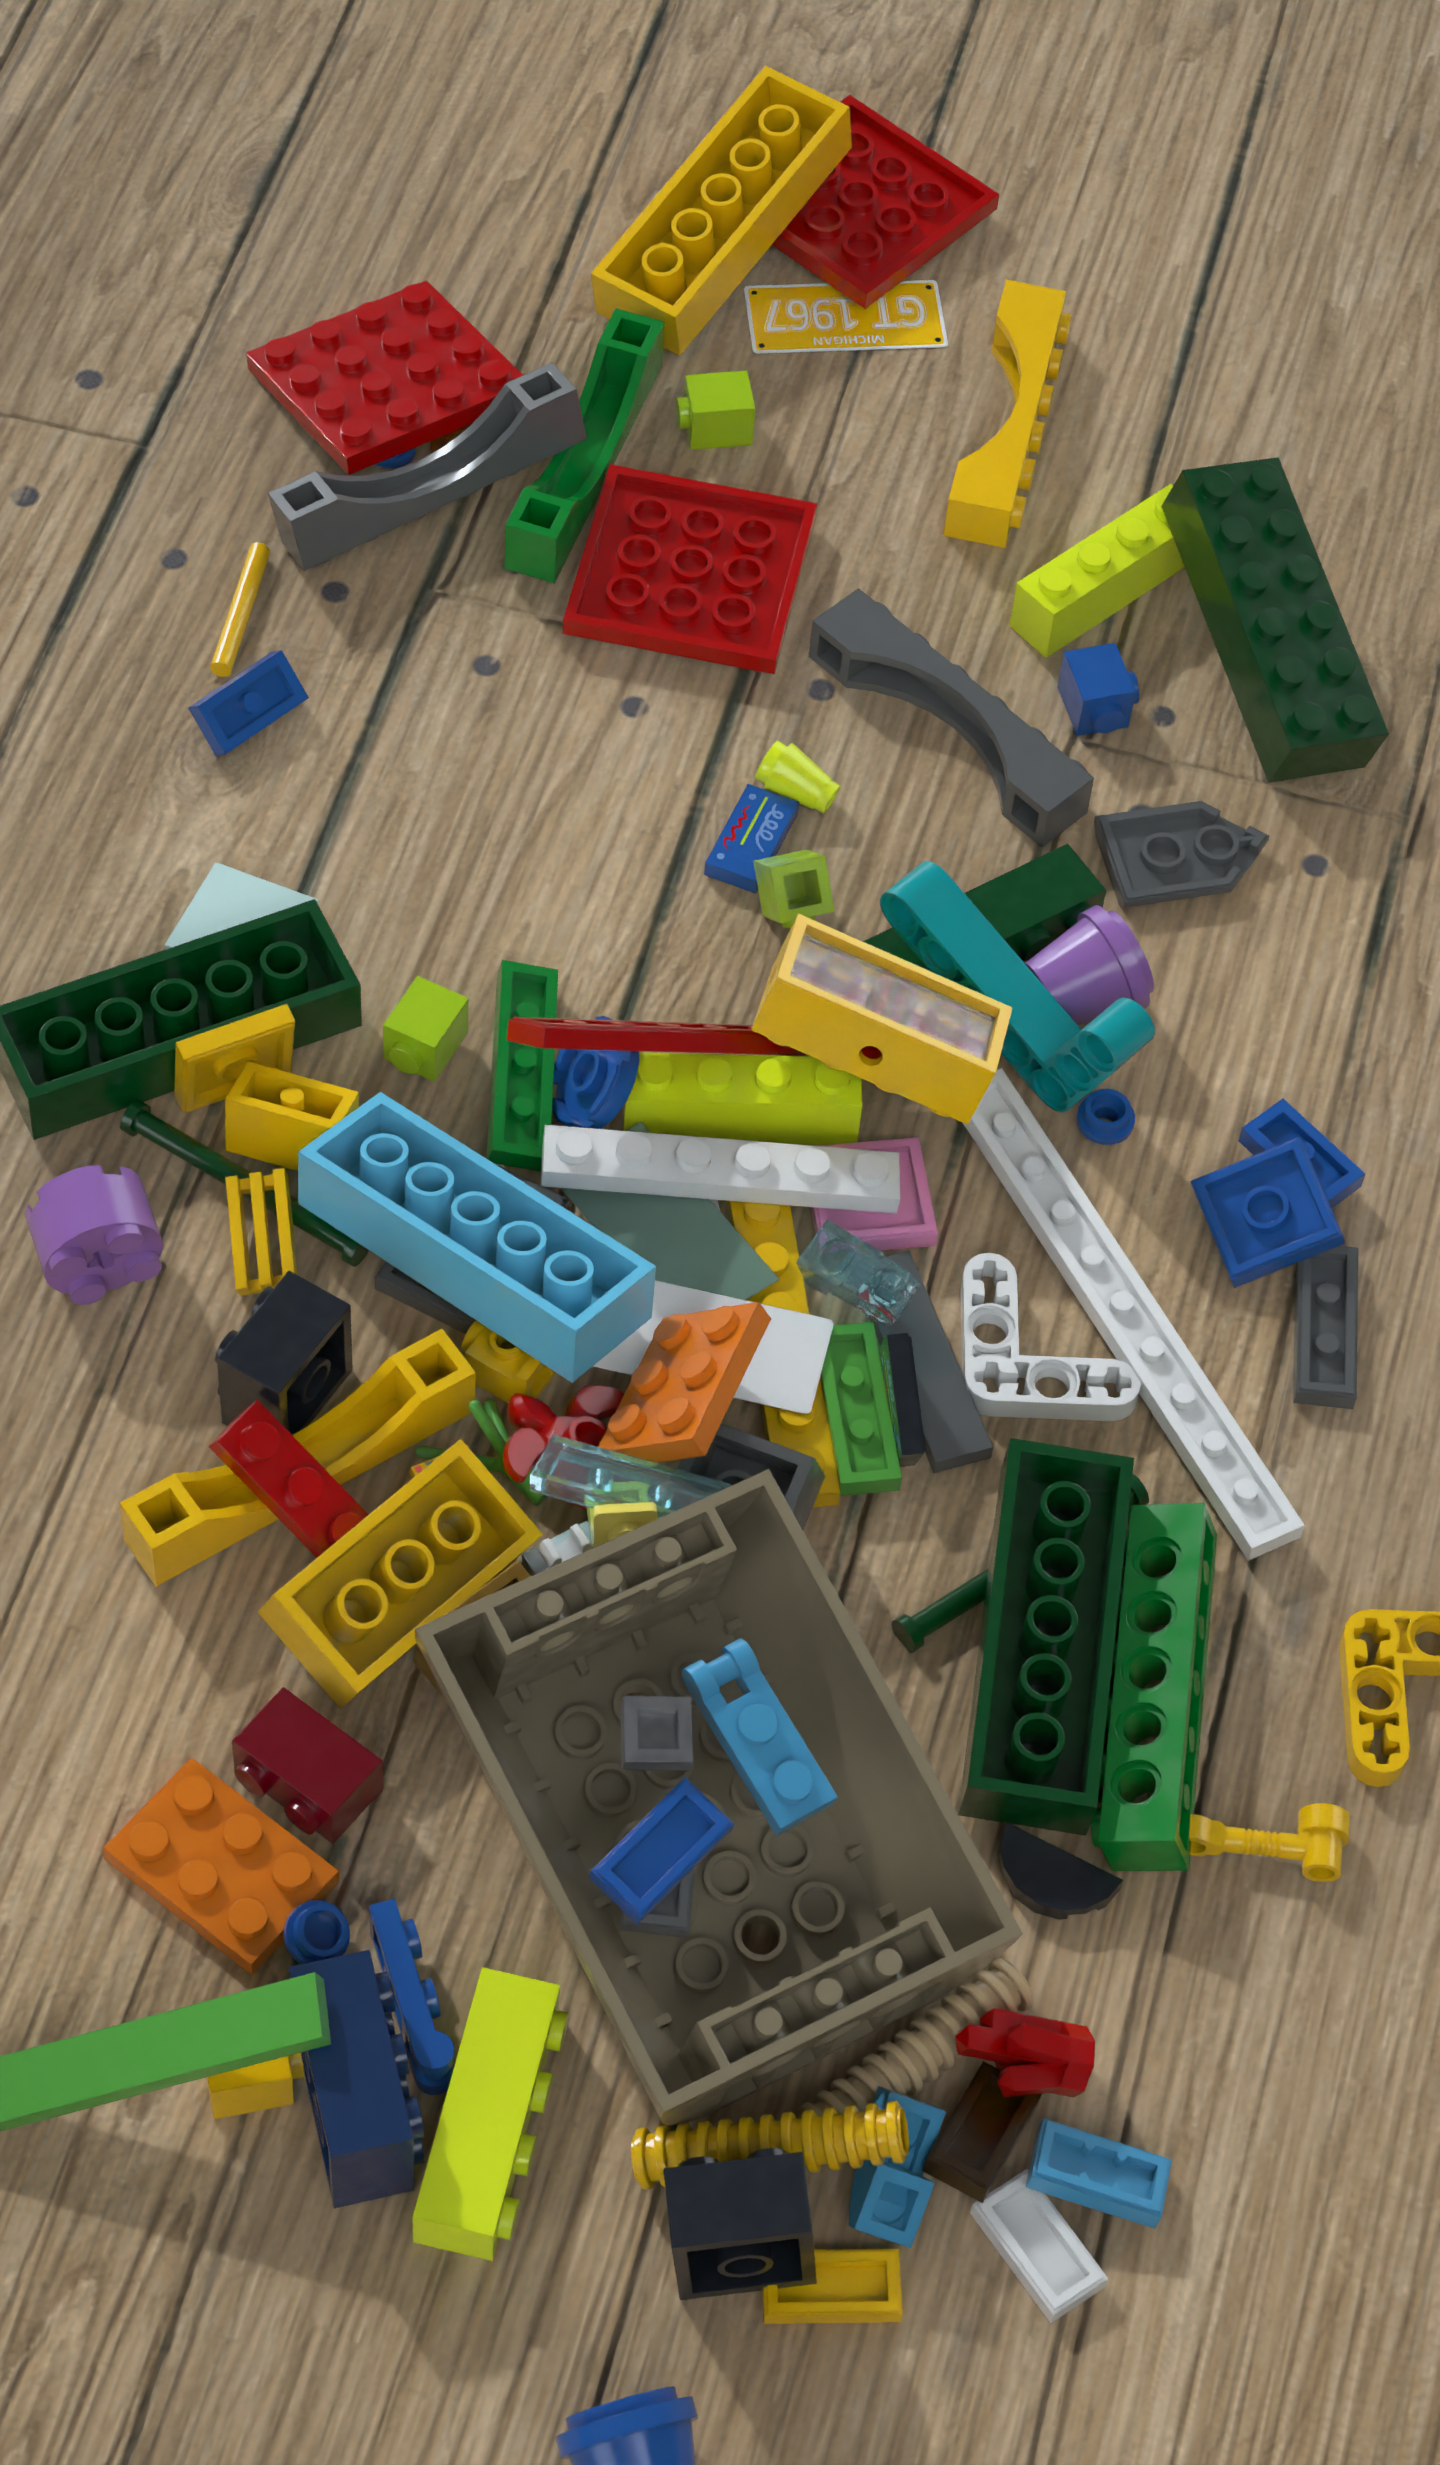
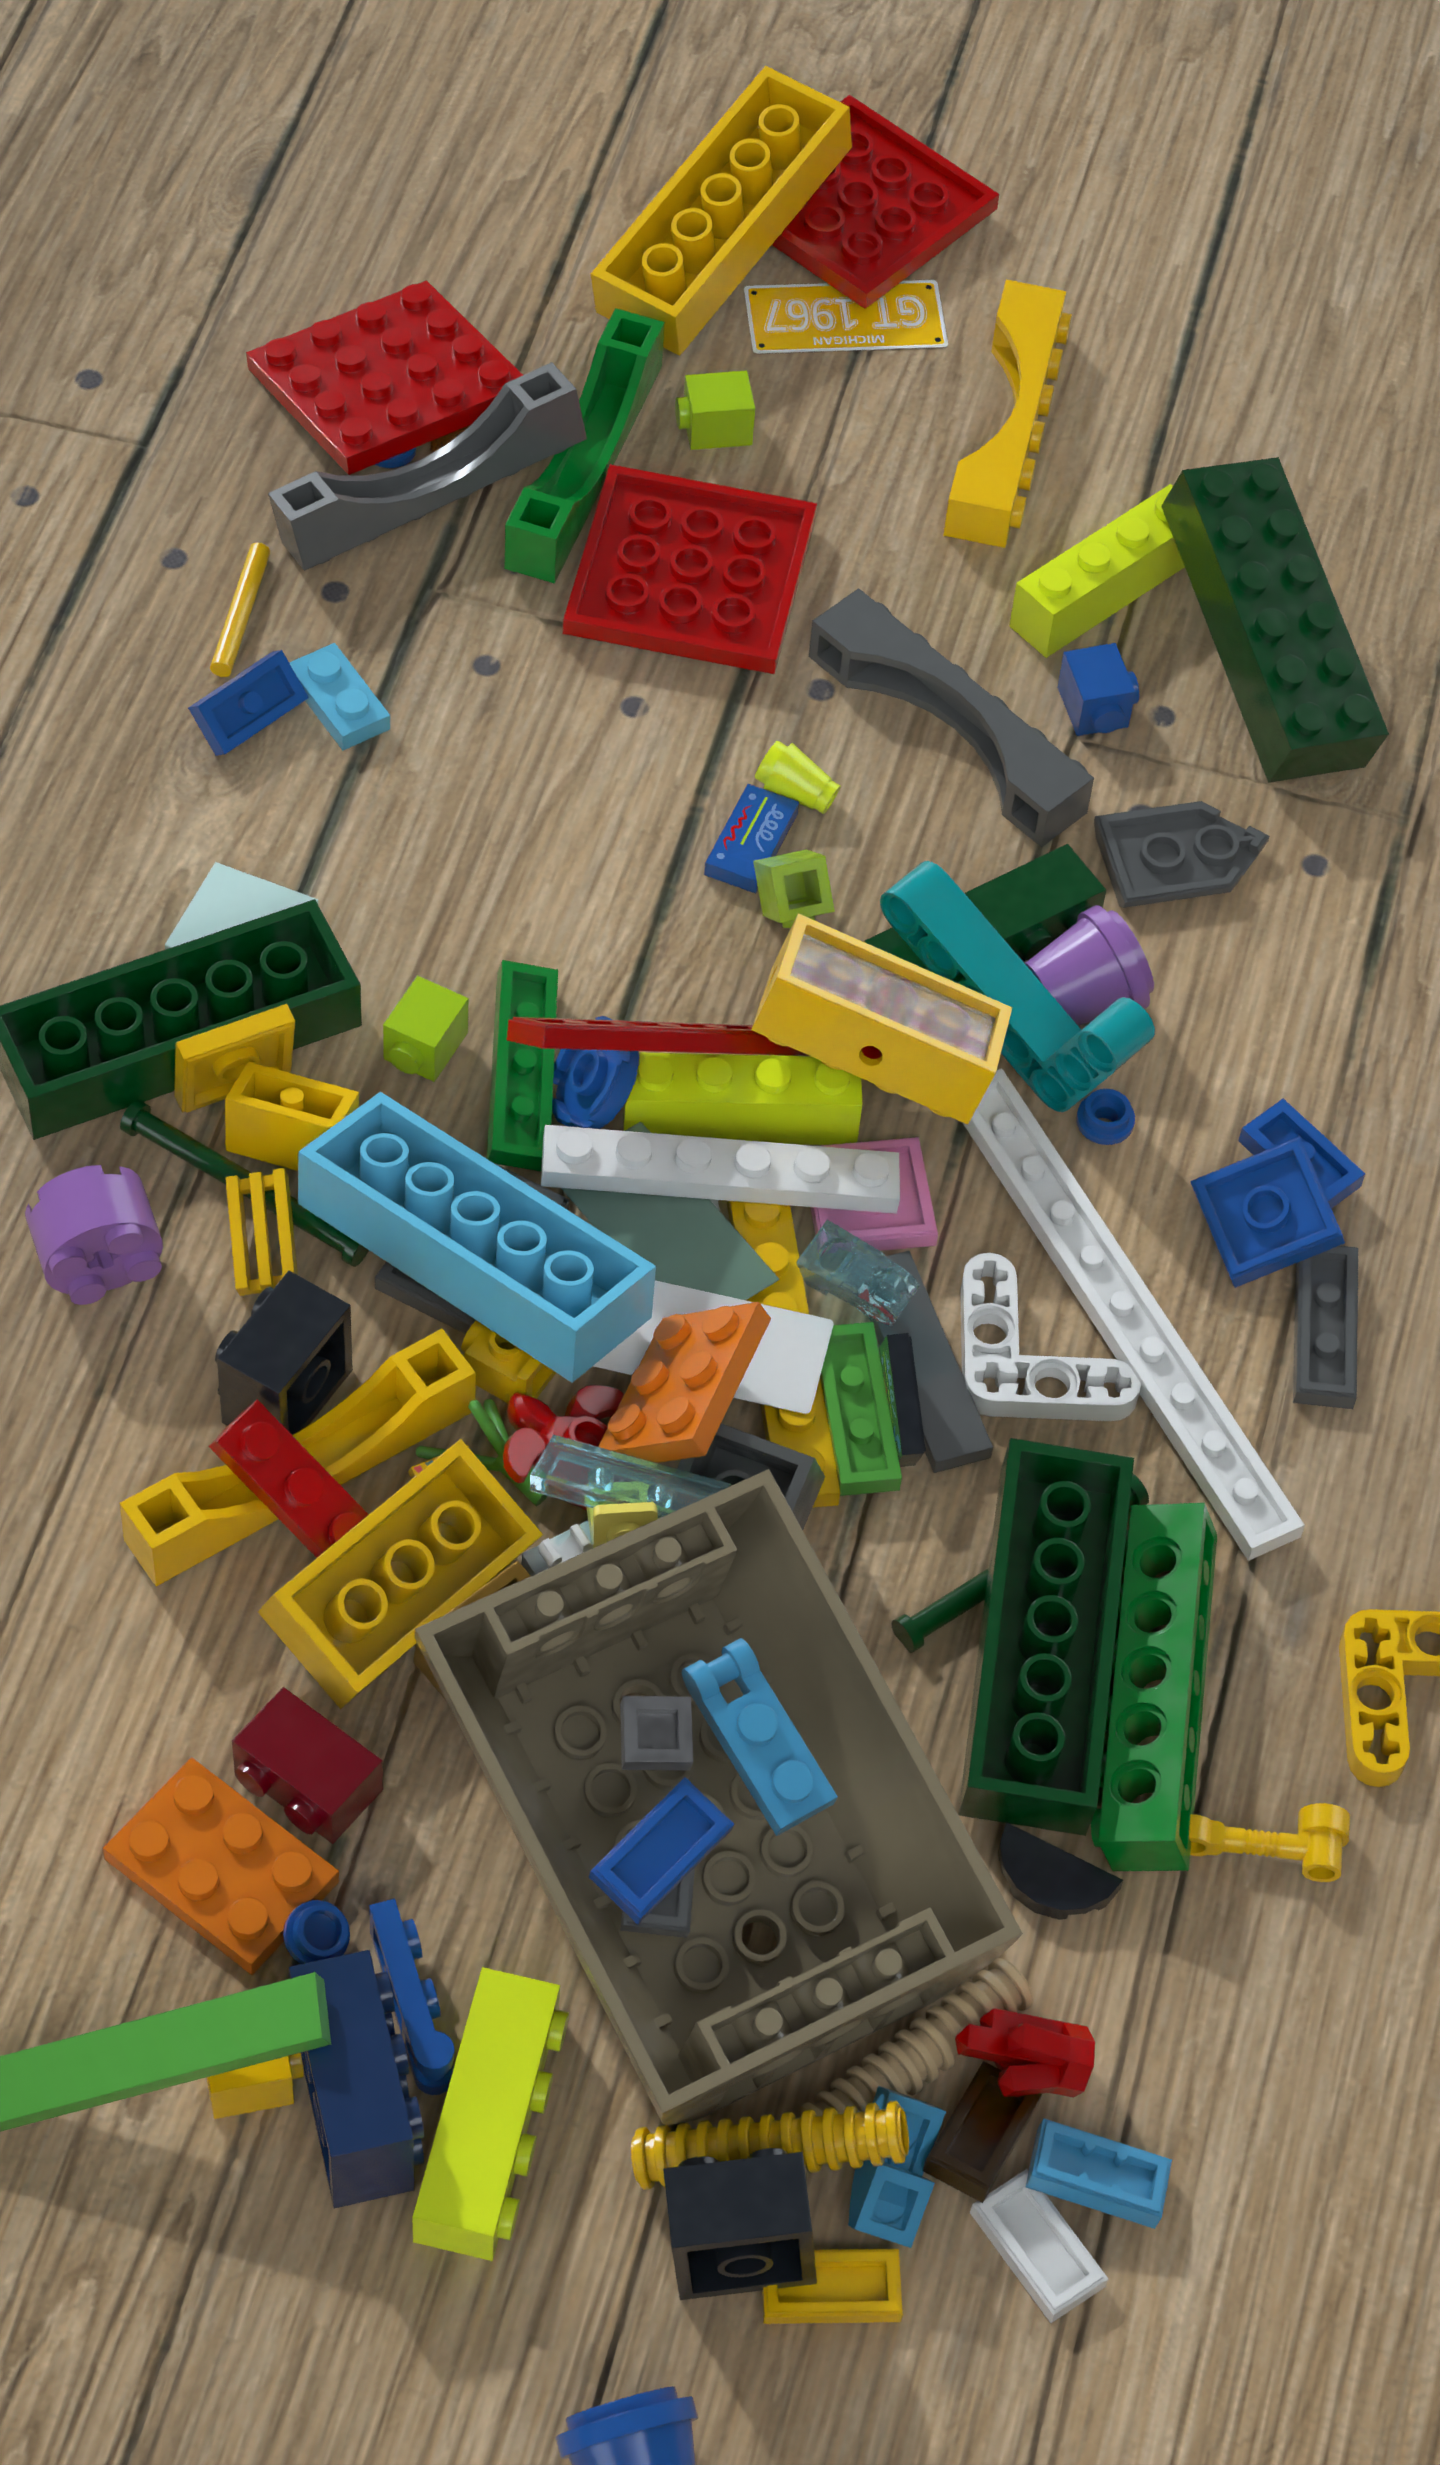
none -> medium azure plate [289,643,390,751]

